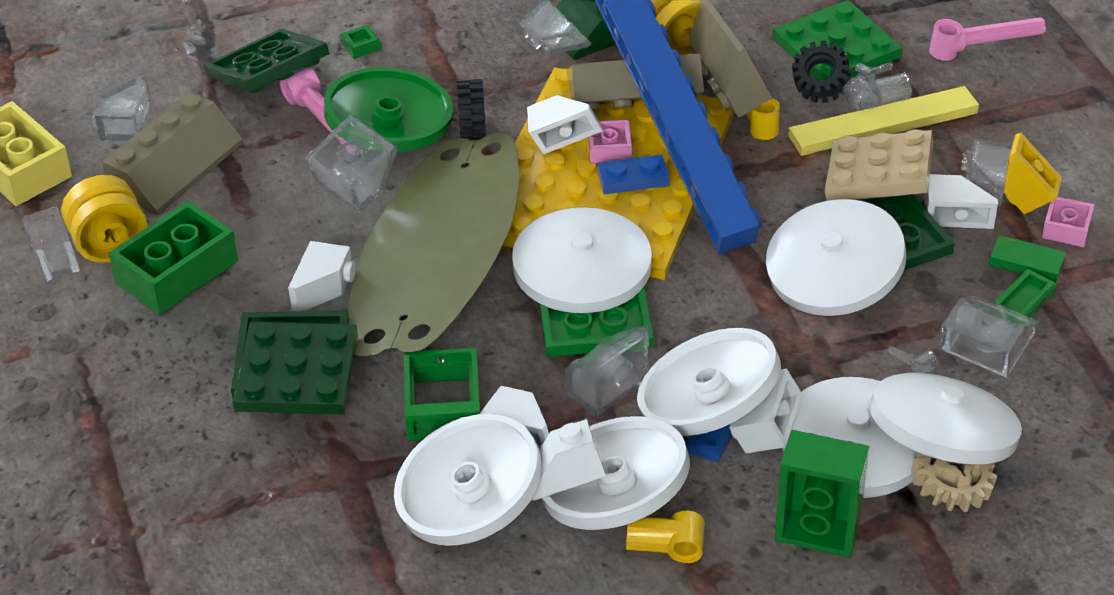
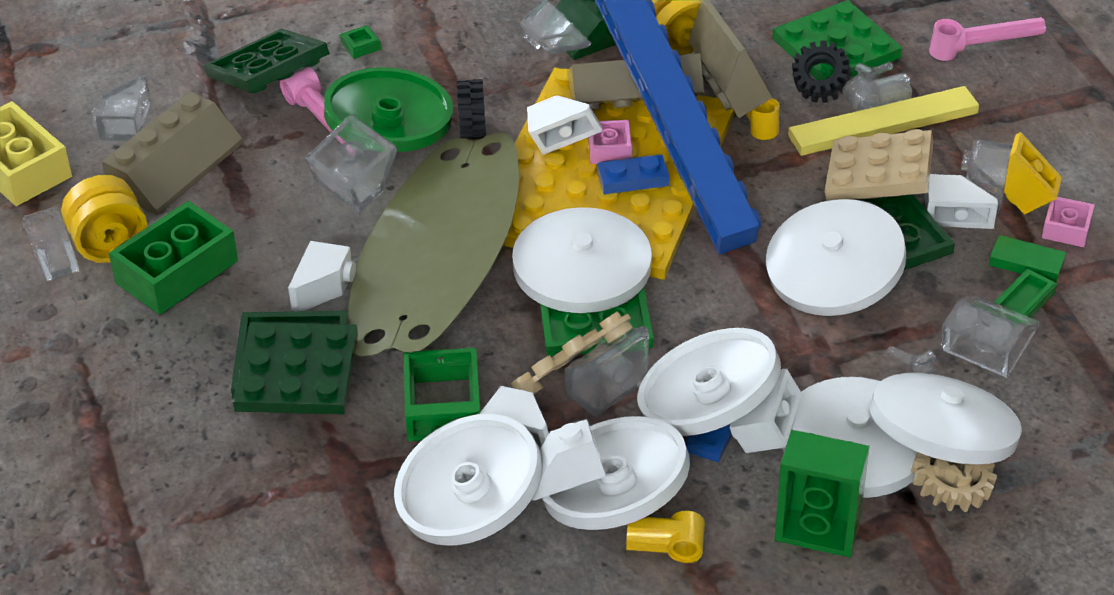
none -> tan plant [510,312,633,395]

